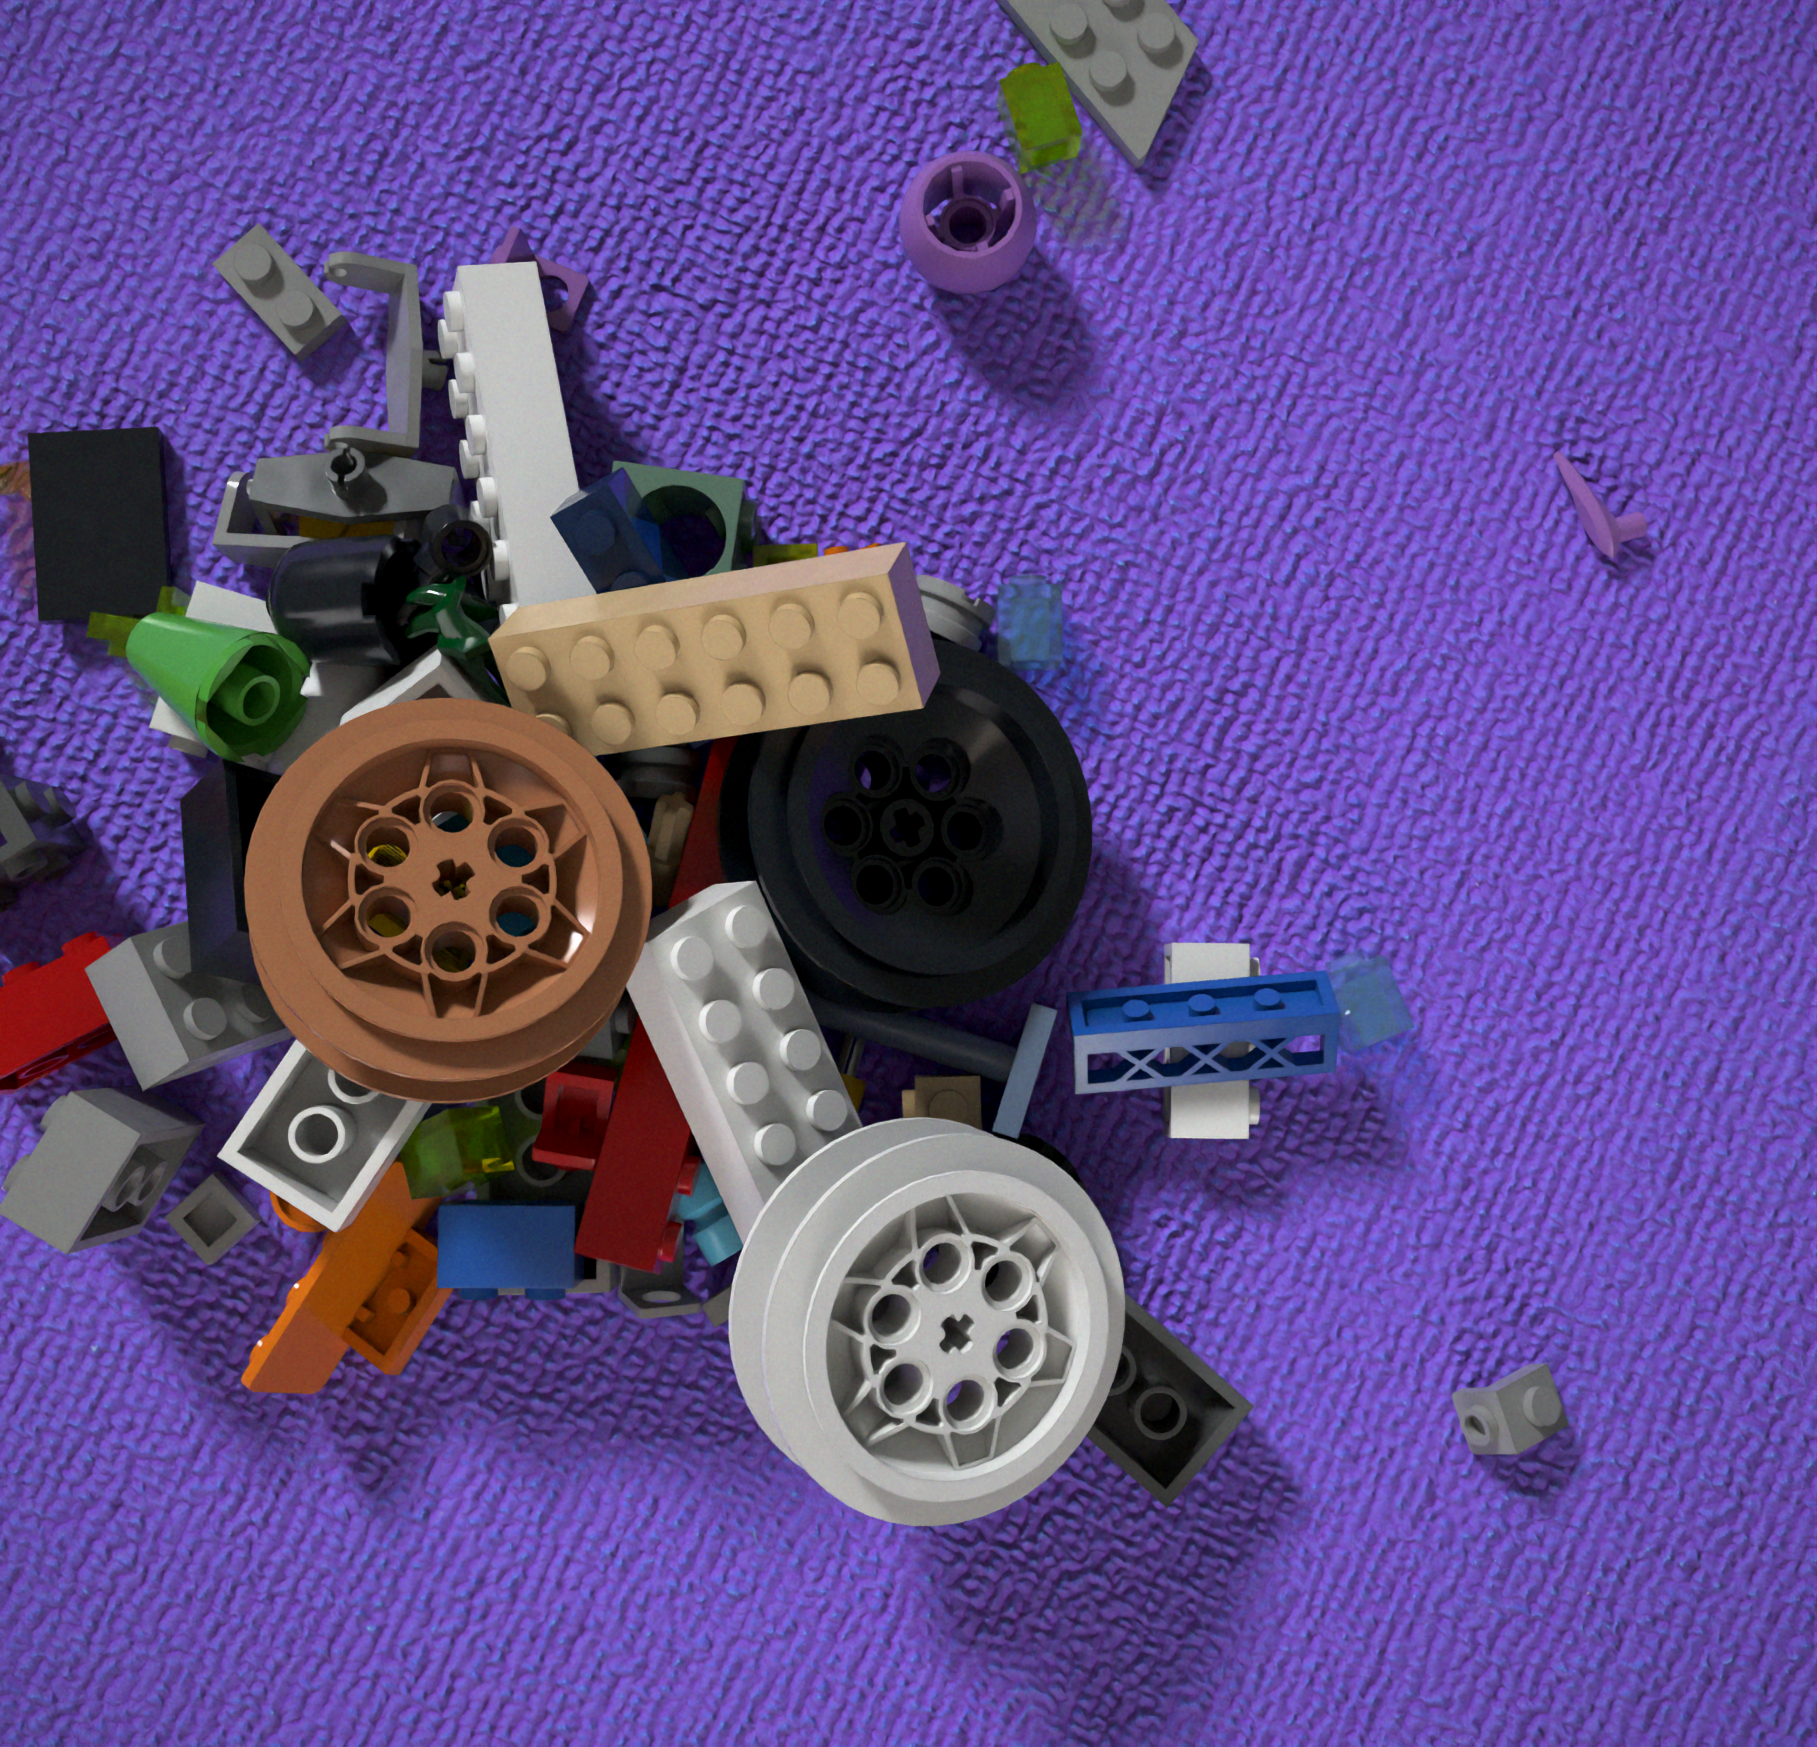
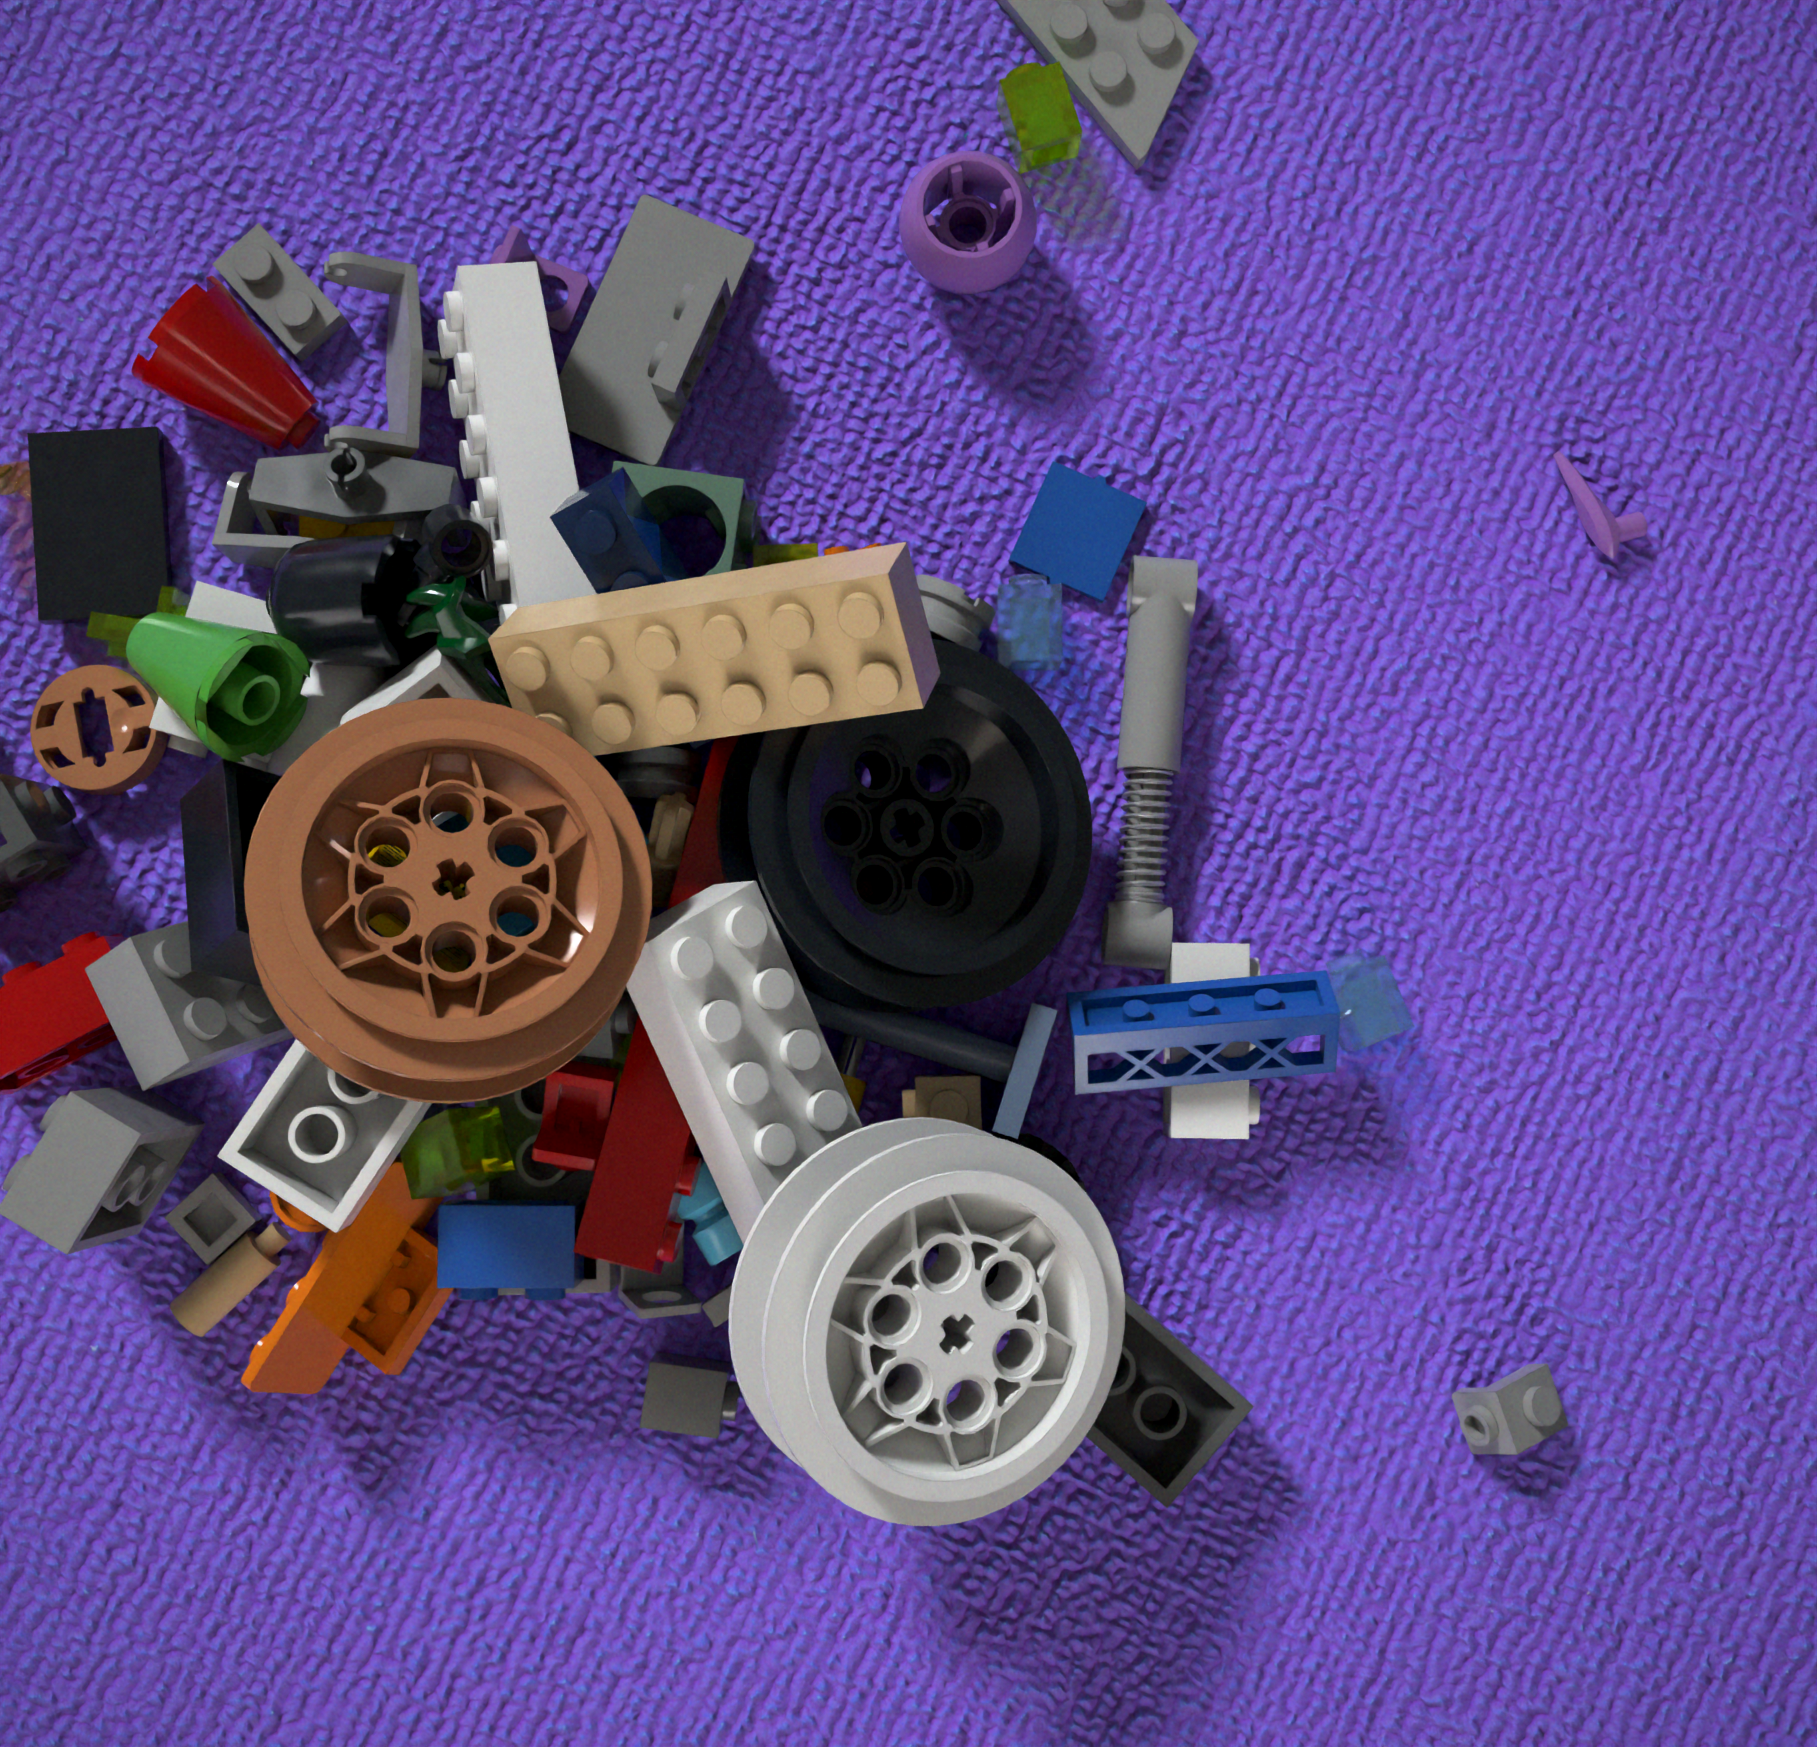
none -> nougat piece [30,665,168,796]
none -> red cone [131,276,321,451]
none -> tan cylinder [170,1222,291,1337]
none -> light grey bracket [558,195,755,467]
none -> dark grey brick [640,1351,740,1439]
none -> blue piece [1008,461,1147,603]
none -> light grey piece [1101,555,1198,970]

